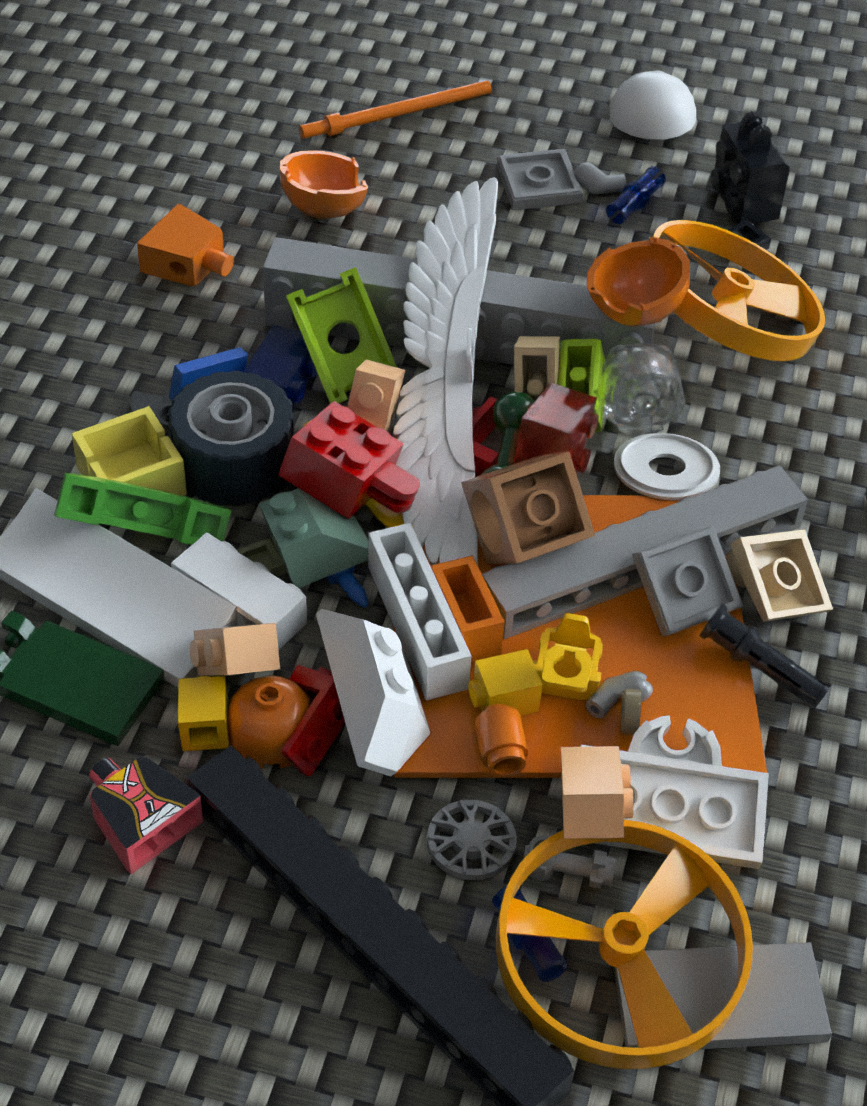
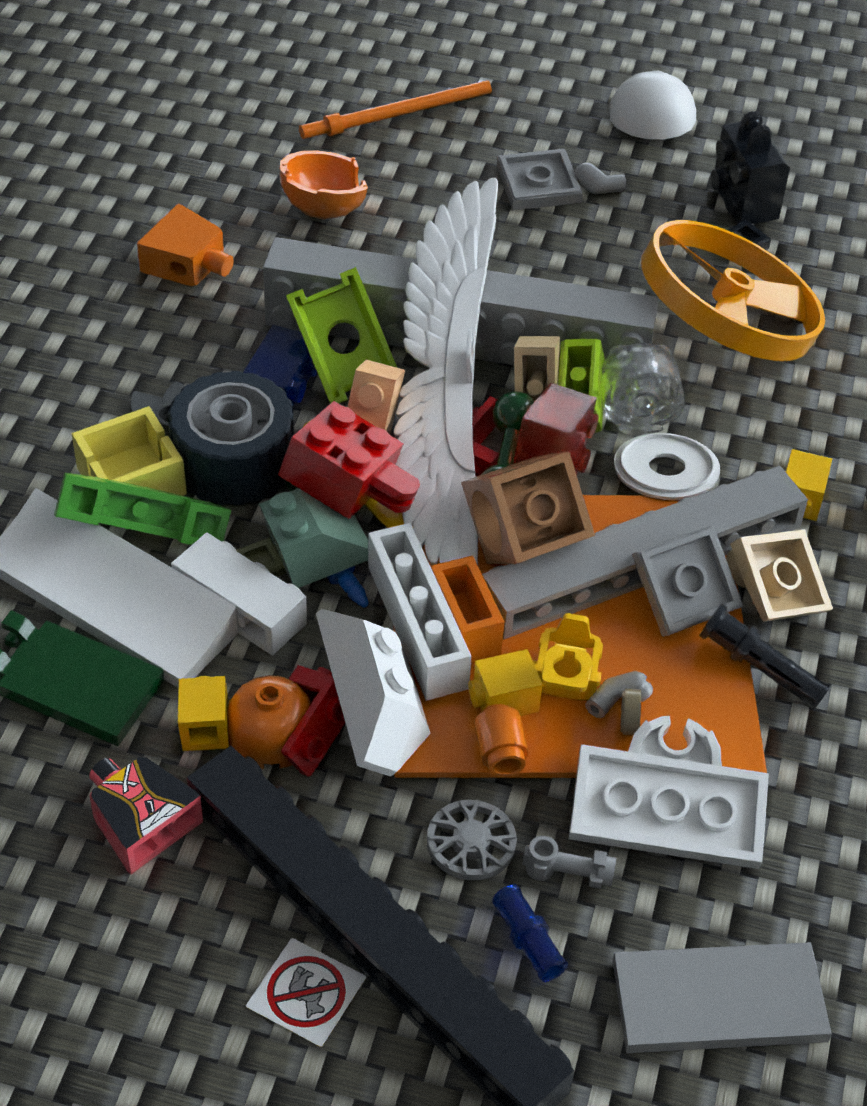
blue tile [169,347,248,400] -> none
light nougat brick [190,623,280,675] -> none
light orange piece [496,820,753,1069] -> none
light nougat brick [561,746,633,839] -> none
orange cylinder [587,237,690,327] -> none
clear blue pin [606,166,666,224] -> none
none -> sticker [246,938,366,1047]
none -> yellow brick [785,449,832,521]

